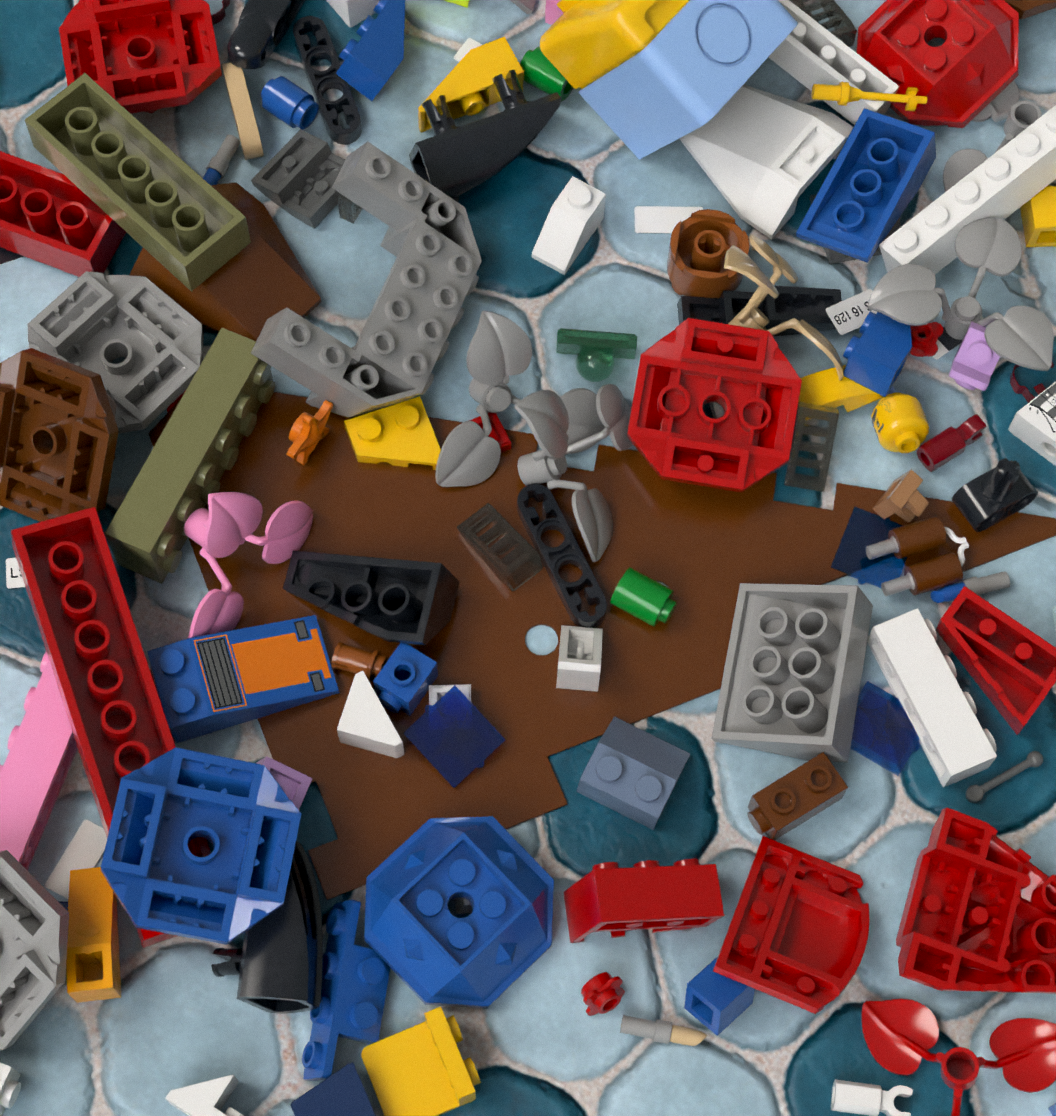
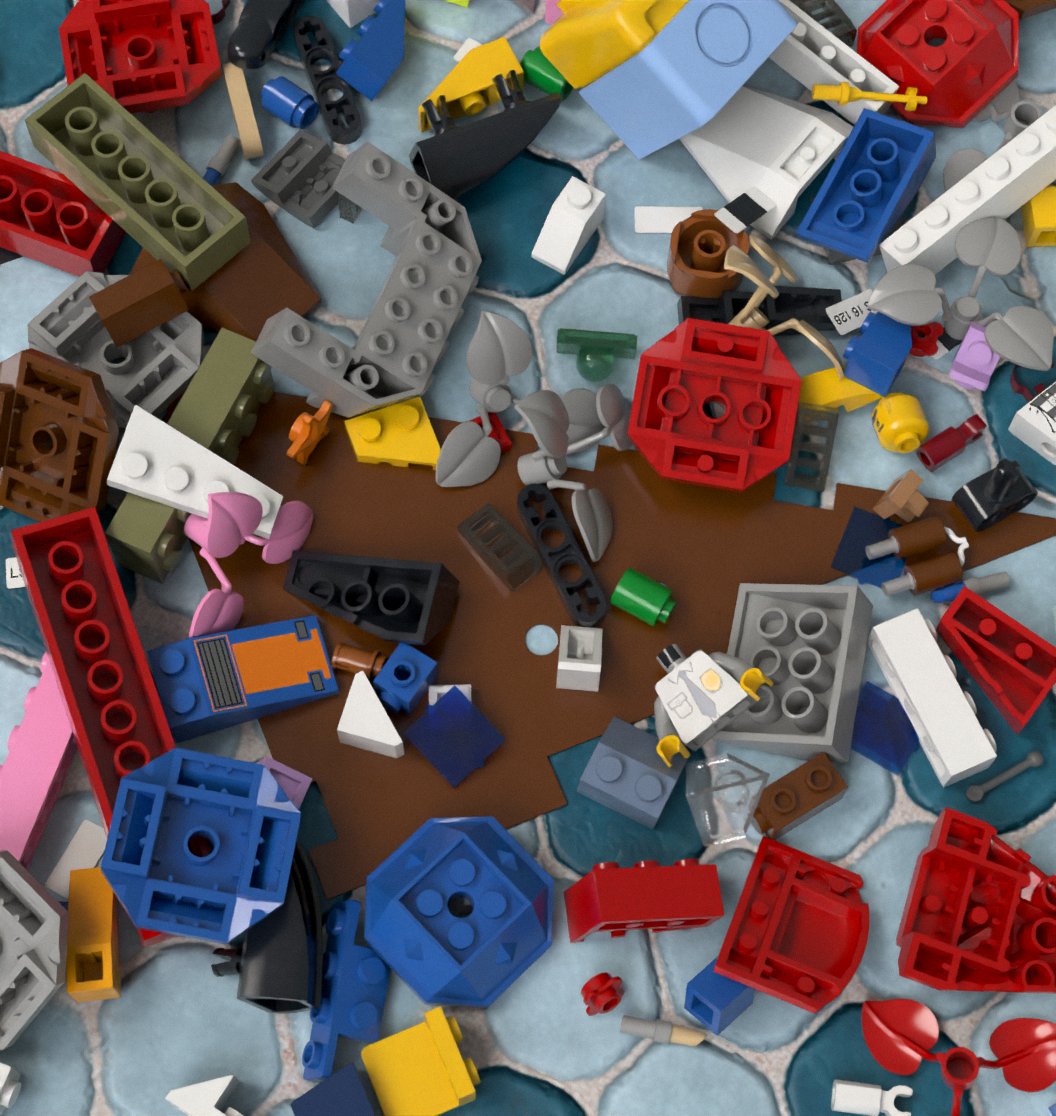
none -> reddish brown brick [89,259,189,348]
none -> white wing [107,405,283,539]
none -> torso [654,644,774,767]
none -> clear slope [686,753,770,847]
none -> sticker [714,187,776,233]

